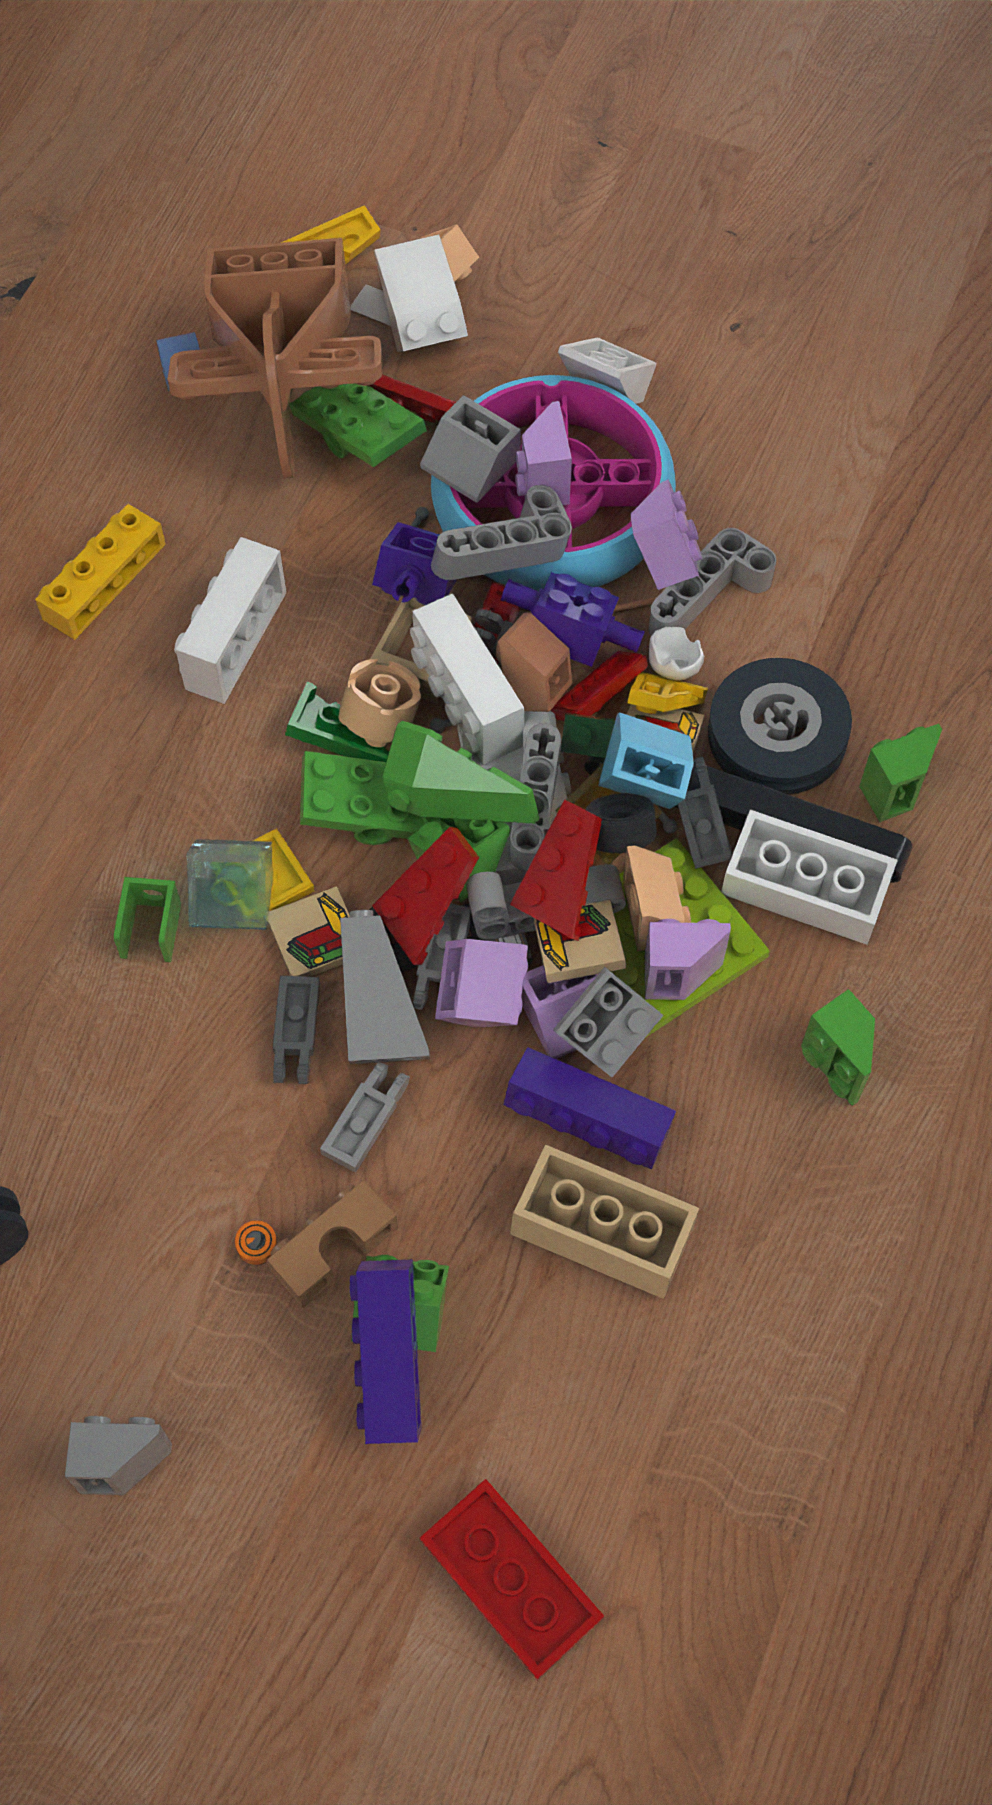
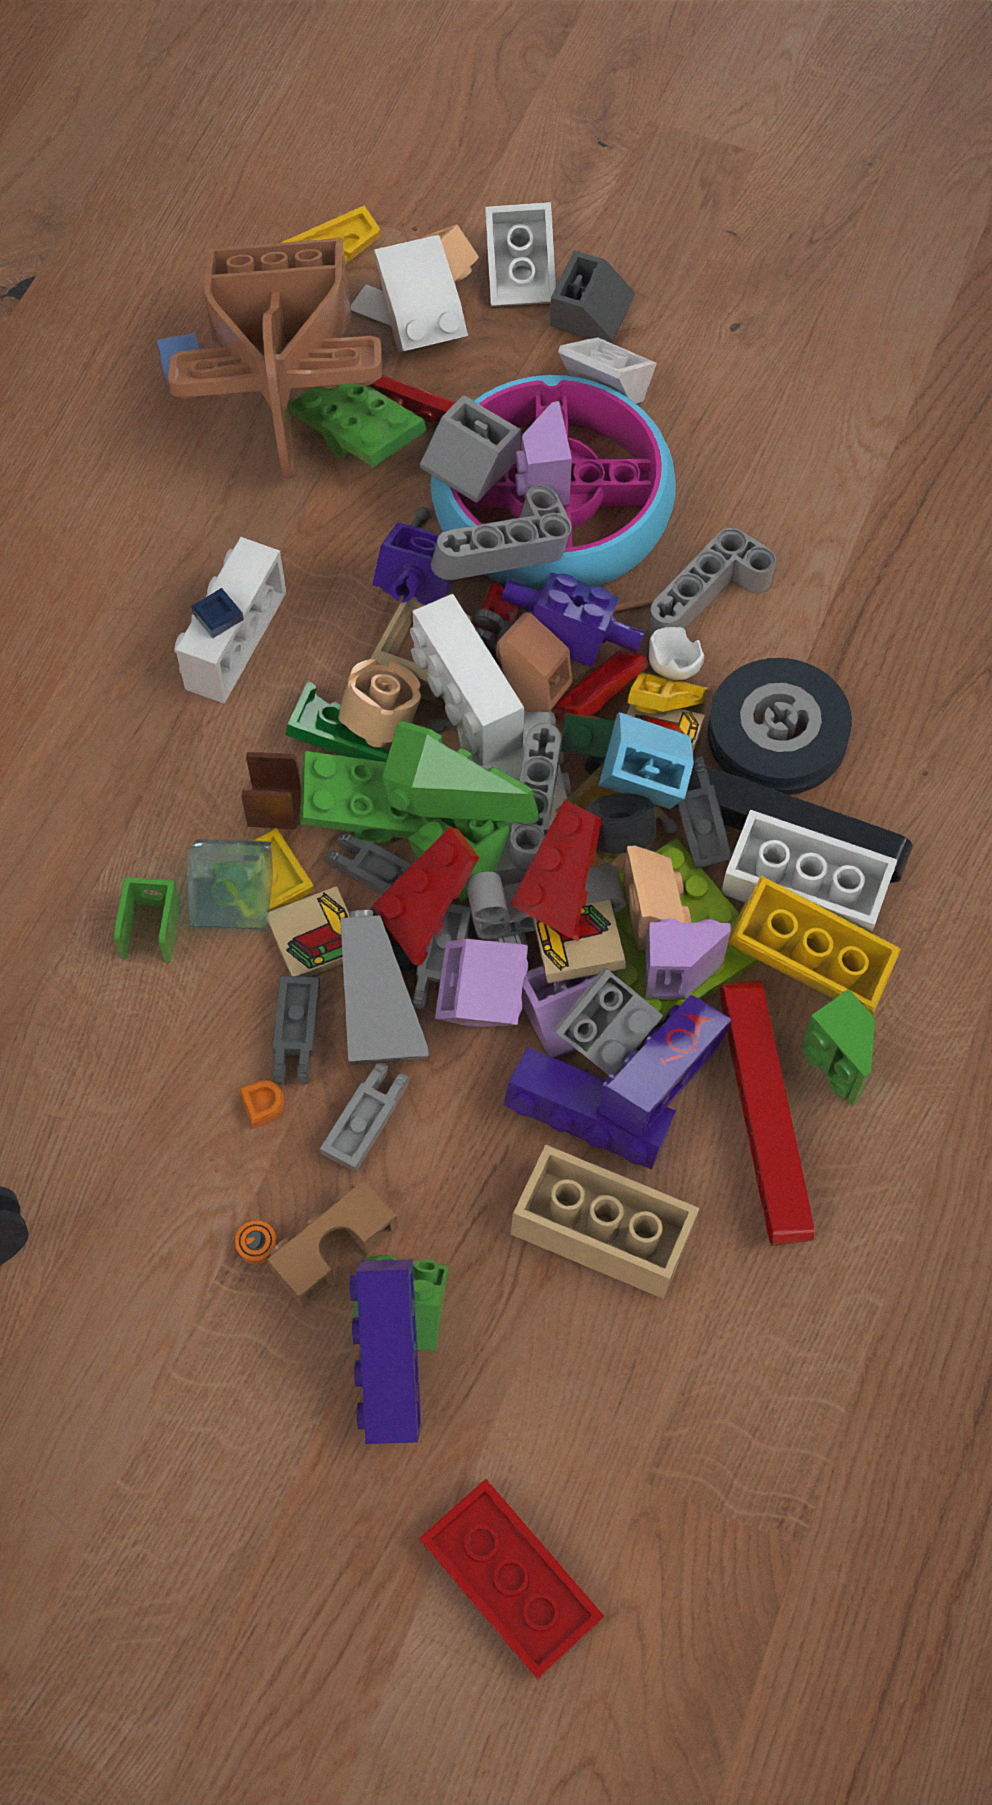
yellow brick [35,504,166,640] -> none
light grey slope [65,1416,172,1495] -> none
lavender slope [631,479,702,590] -> none
bright green slope [859,723,942,822] -> none
none -> dark blue tile [191,588,244,638]
none -> orange tile [238,1080,285,1129]
none -> copper piece [241,752,301,829]
none -> dark grey hinge [323,832,412,895]
none -> white slope [485,202,556,307]
none -> dark grey slope [550,250,635,344]
none -> dark purple brick [599,995,731,1138]
none -> red beam [720,980,814,1246]
none -> yellow brick [728,876,901,1015]

